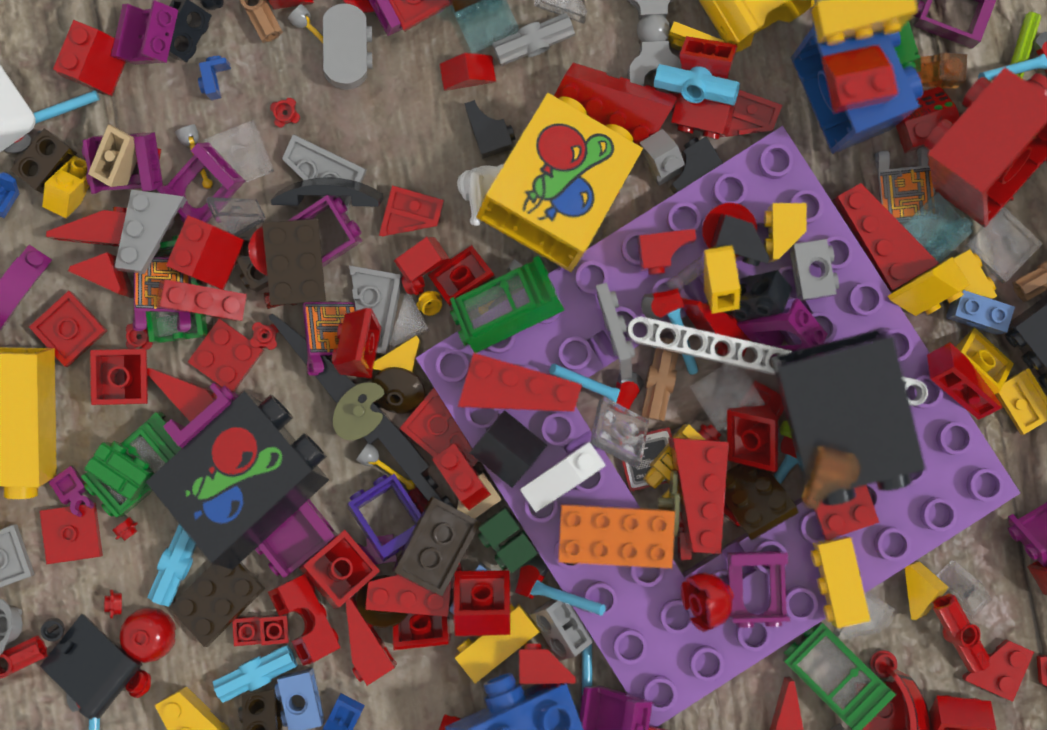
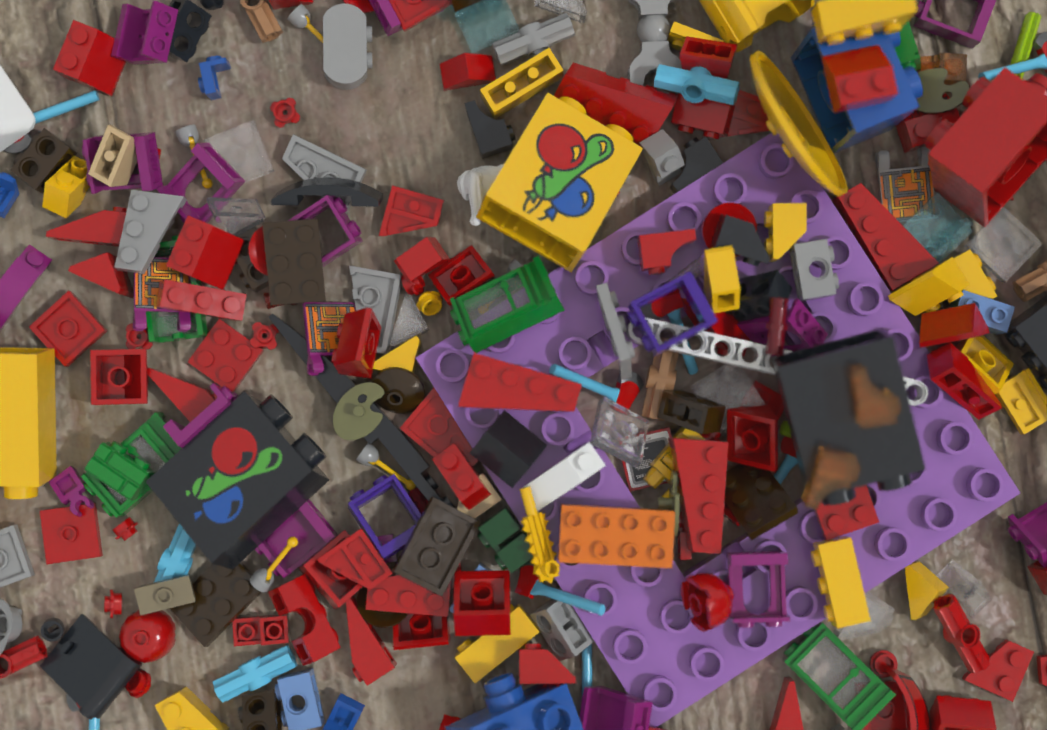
none -> dark tan plate [134,574,196,616]
none -> hinge [250,537,298,592]
none -> red wing [317,528,393,590]
none -> yellow brick [480,48,564,119]
none -> yellow piece [520,486,560,583]
none -> dark purple window [627,271,718,356]
none -> dark brown brick [658,389,726,434]
none -> yellow dish [750,50,848,196]
none -> dark red pin [765,297,789,355]
none -> clear orange arch [849,364,901,429]
none -> olive piece [916,68,969,114]
none -> red slope [919,303,990,348]

